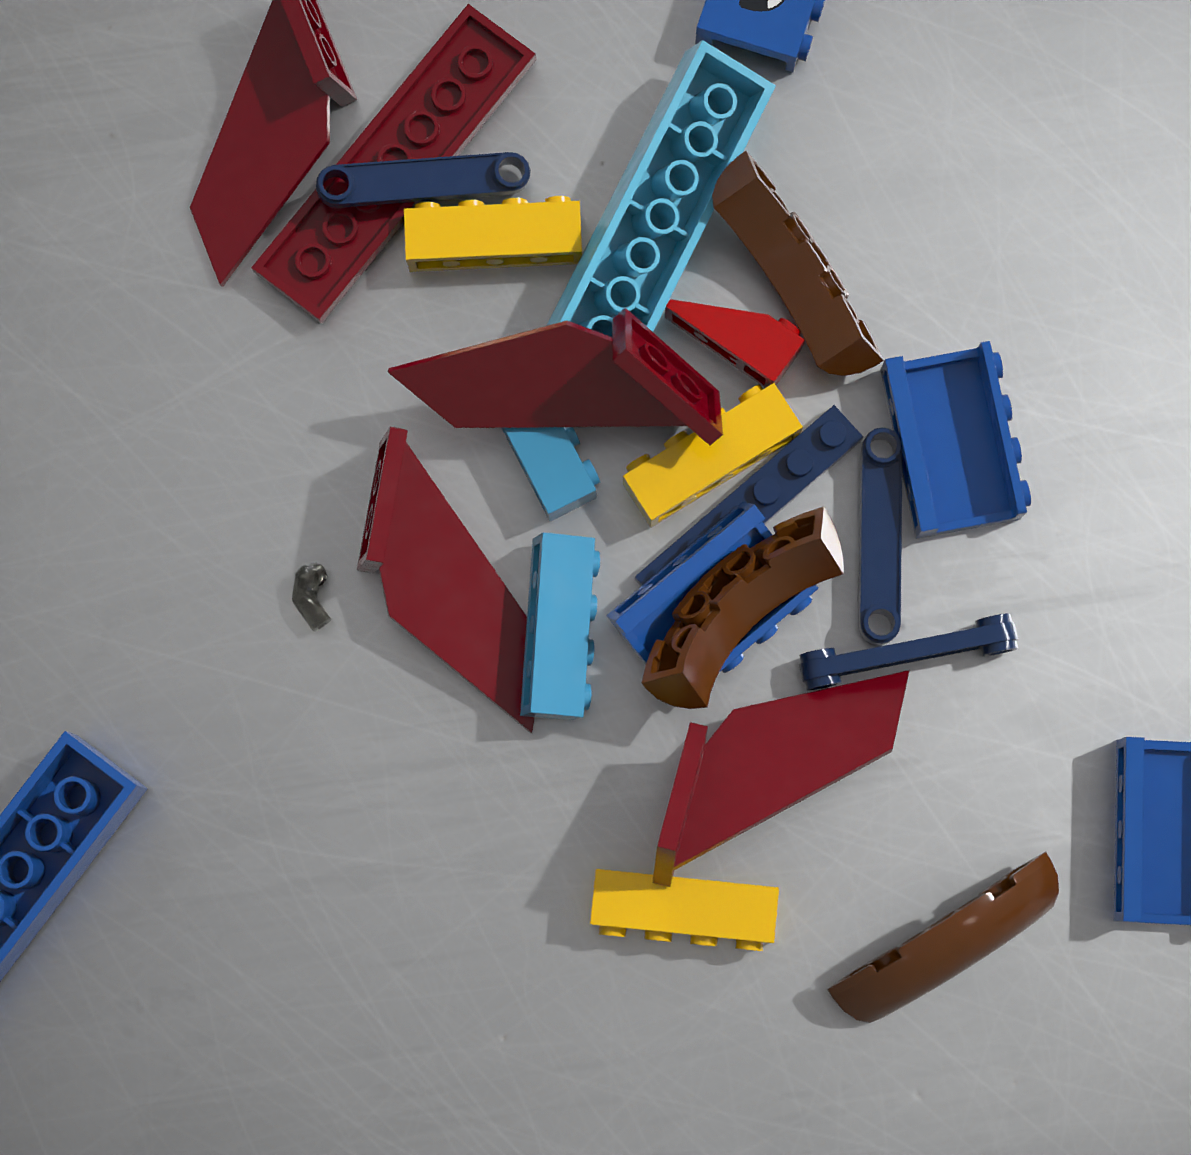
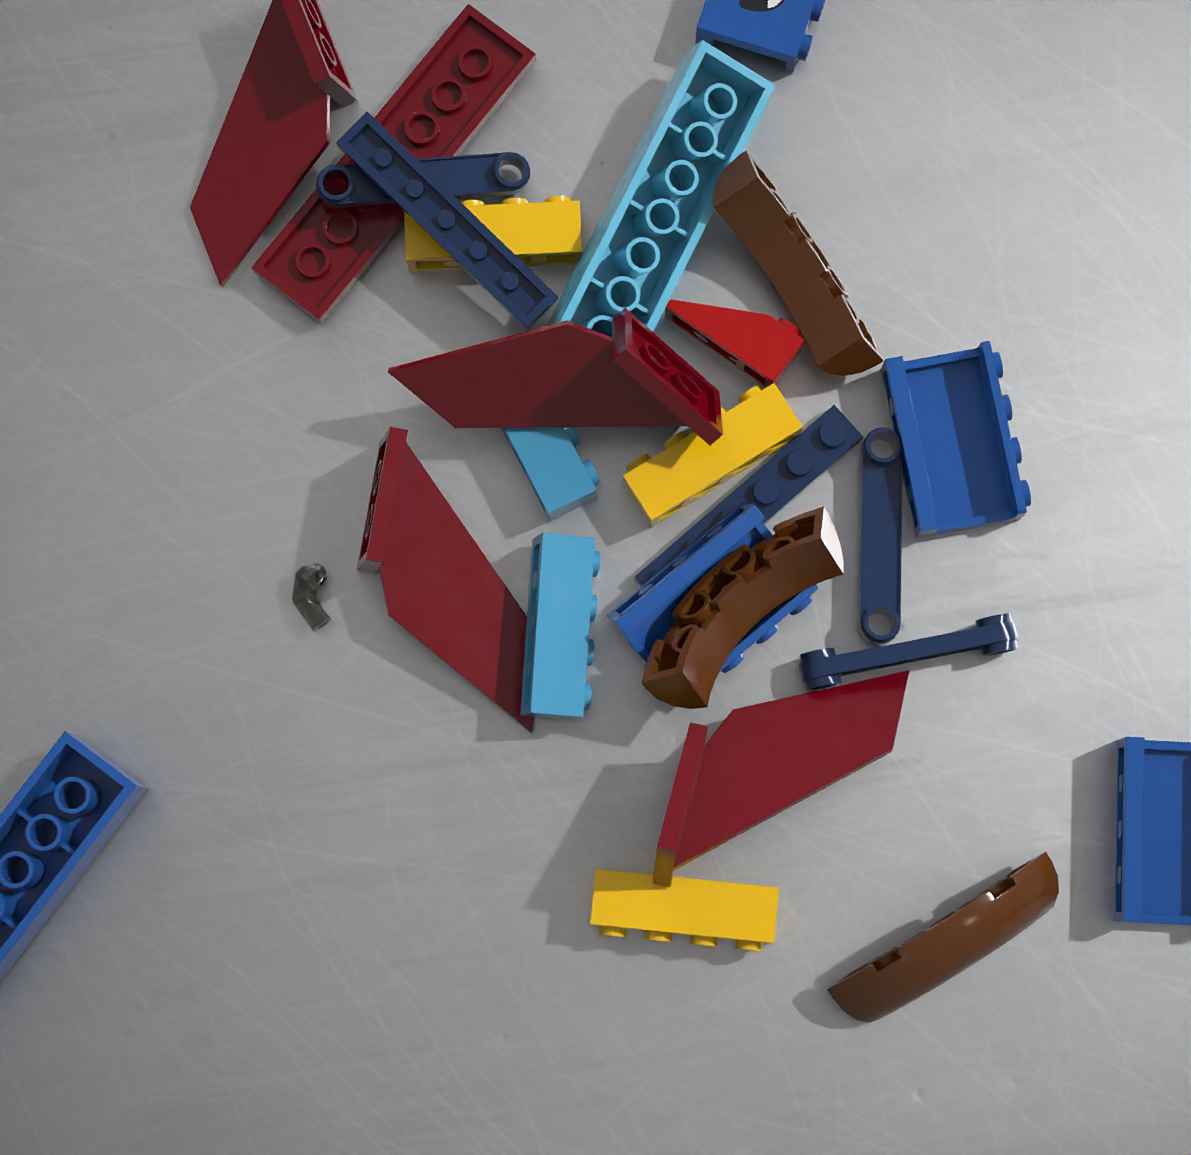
none -> dark blue plate [336,111,558,331]

